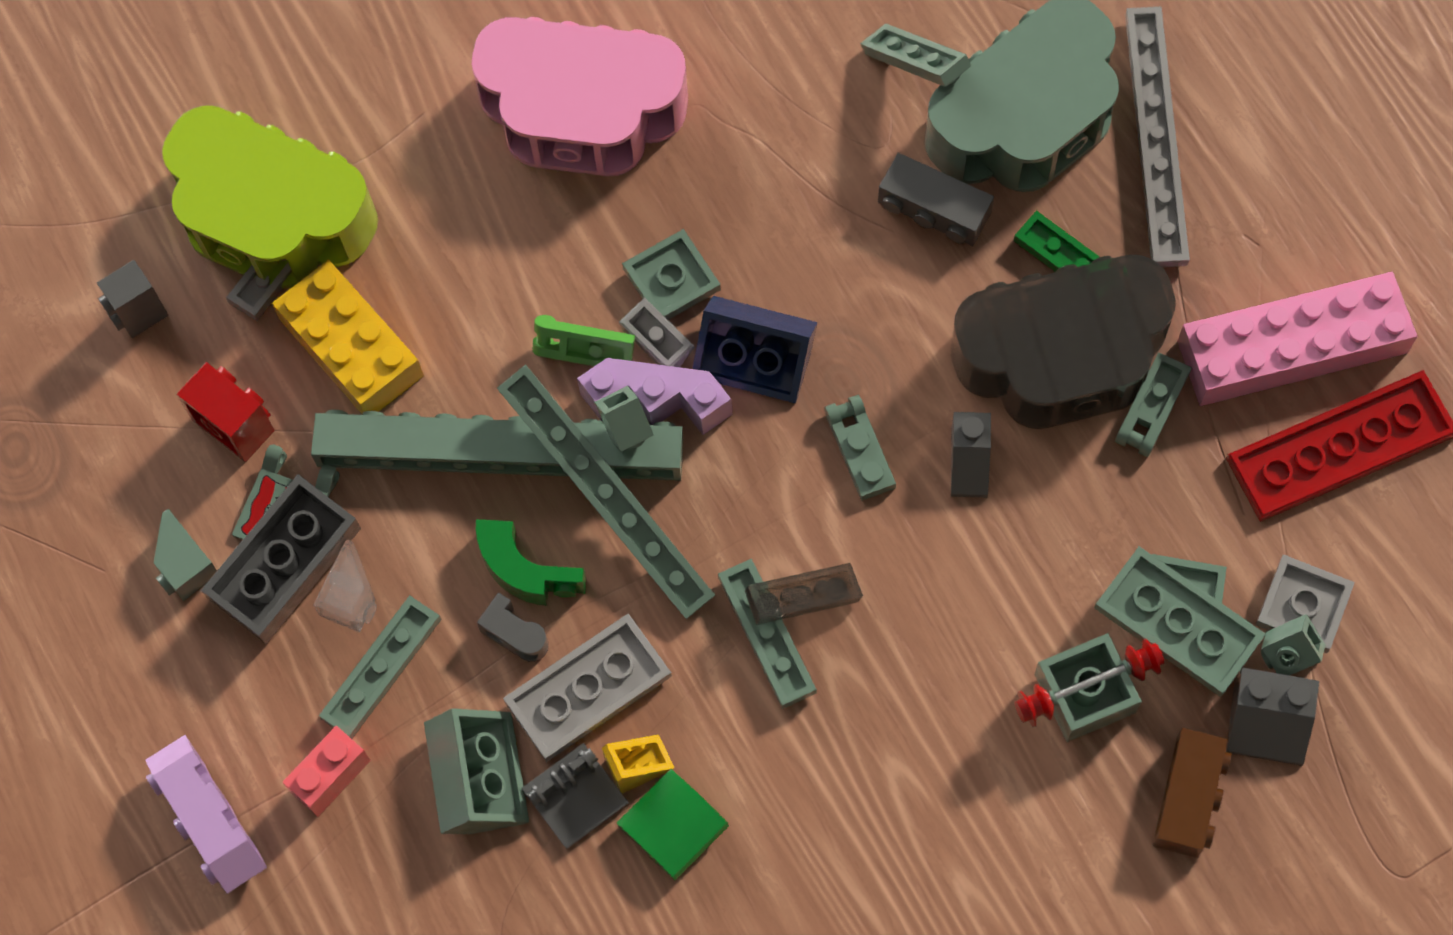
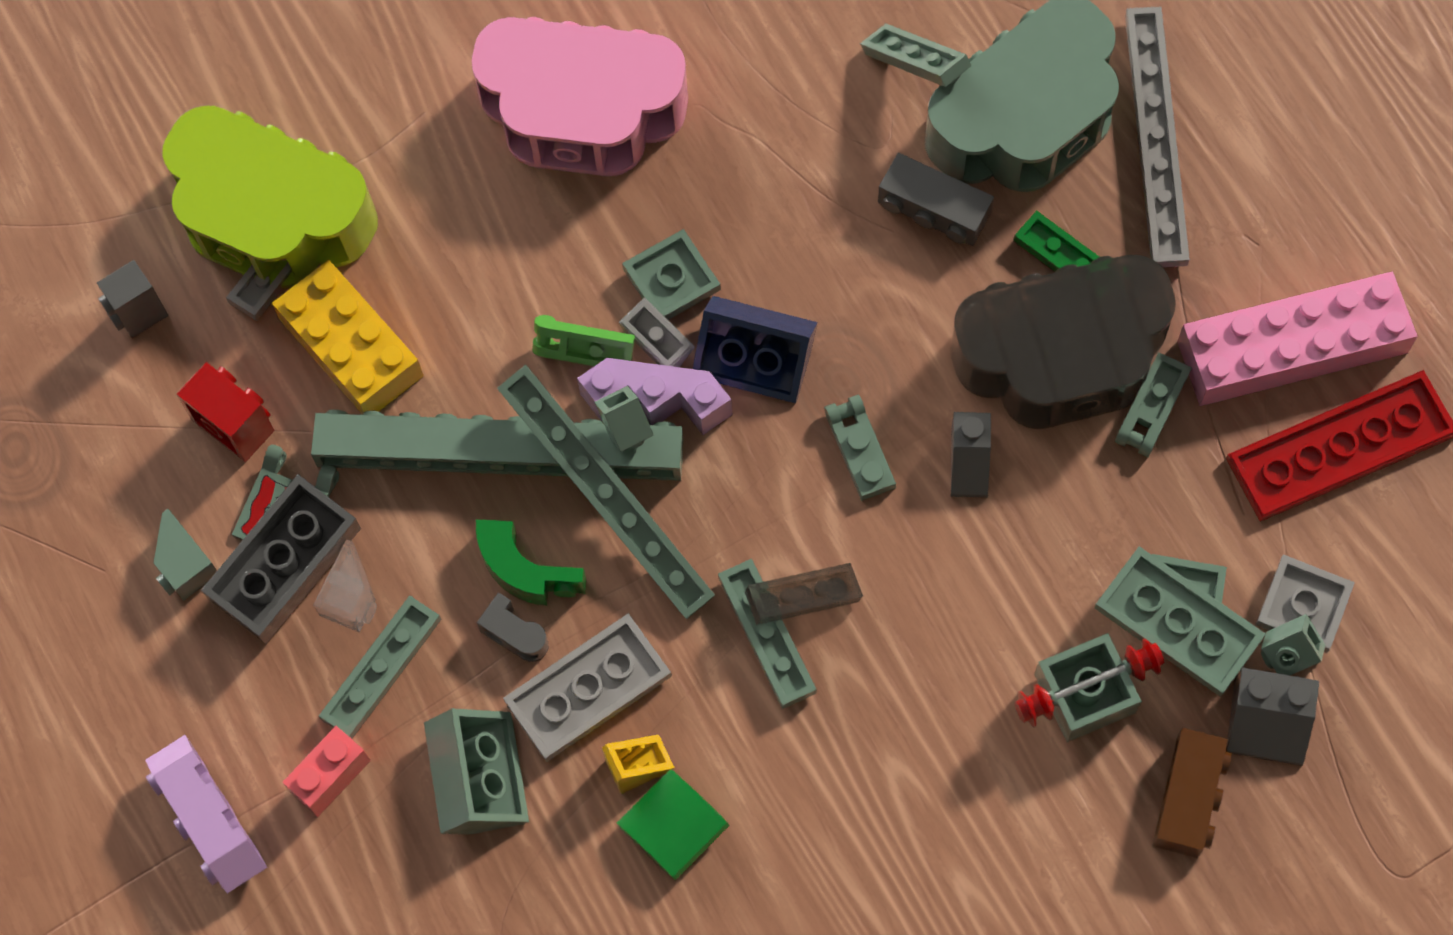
dark grey hinge [522,743,629,849] -> none

